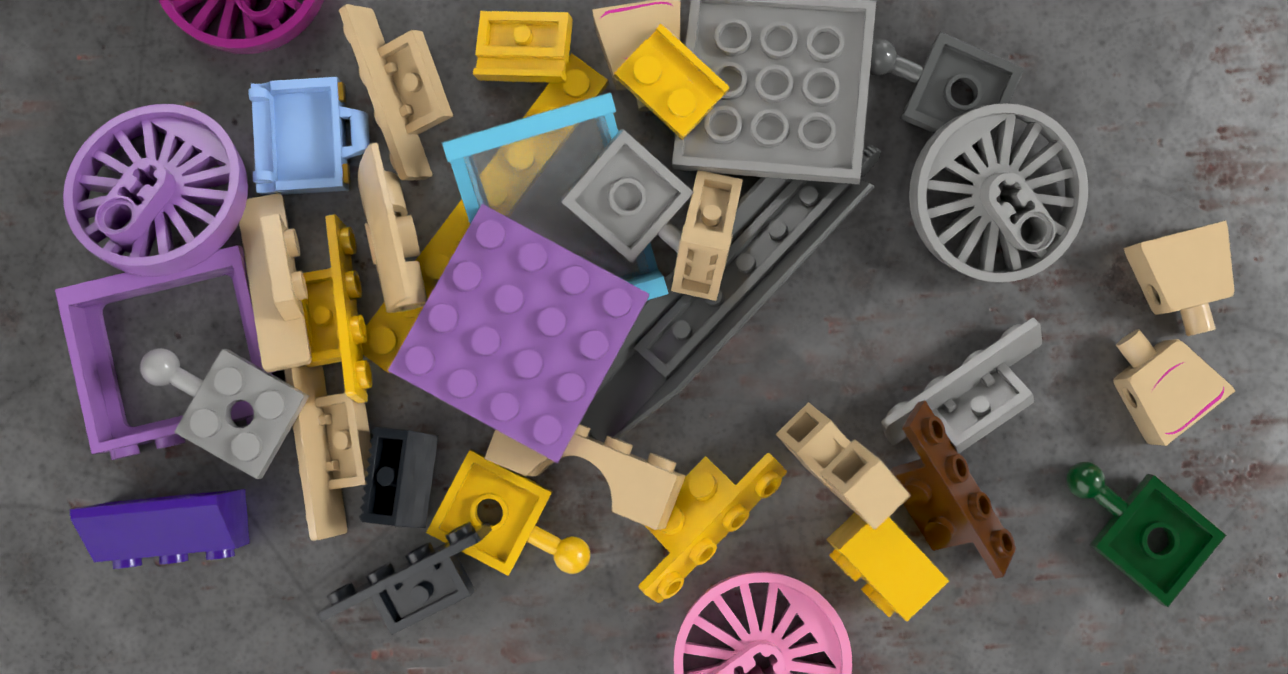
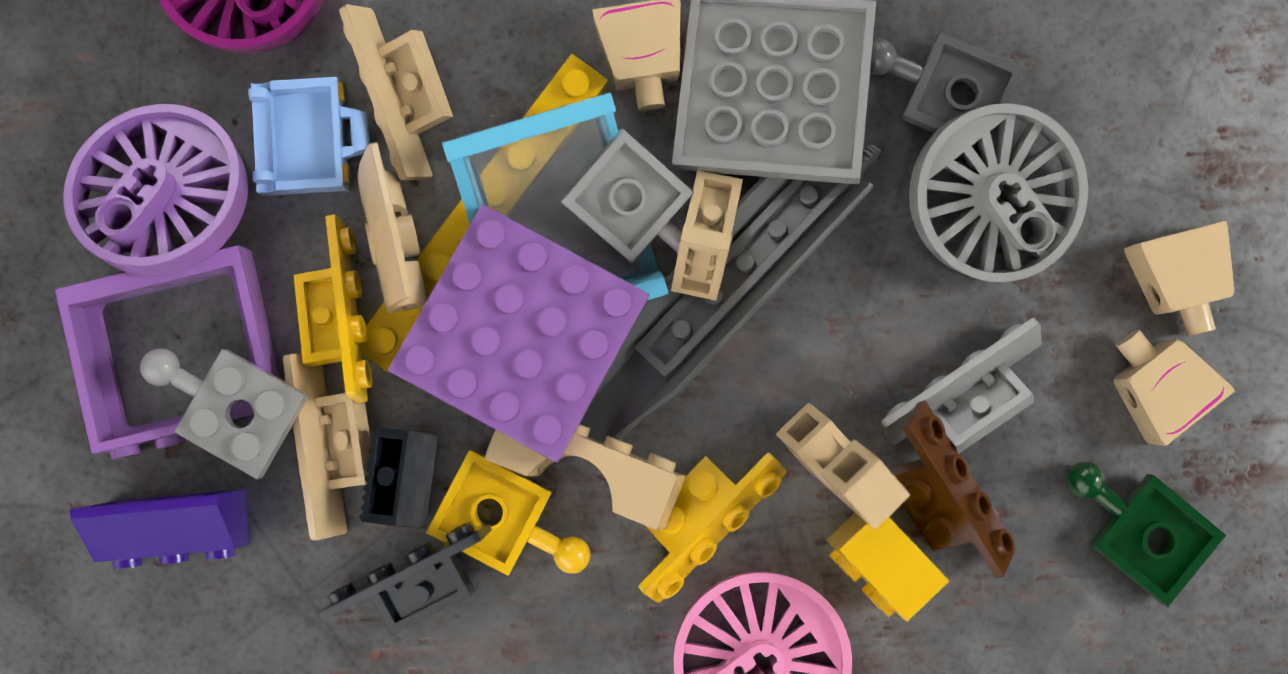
tan bracket [239,193,312,373] -> none
yellow plate [473,11,573,83] -> none
yellow plate [614,24,730,140] -> none

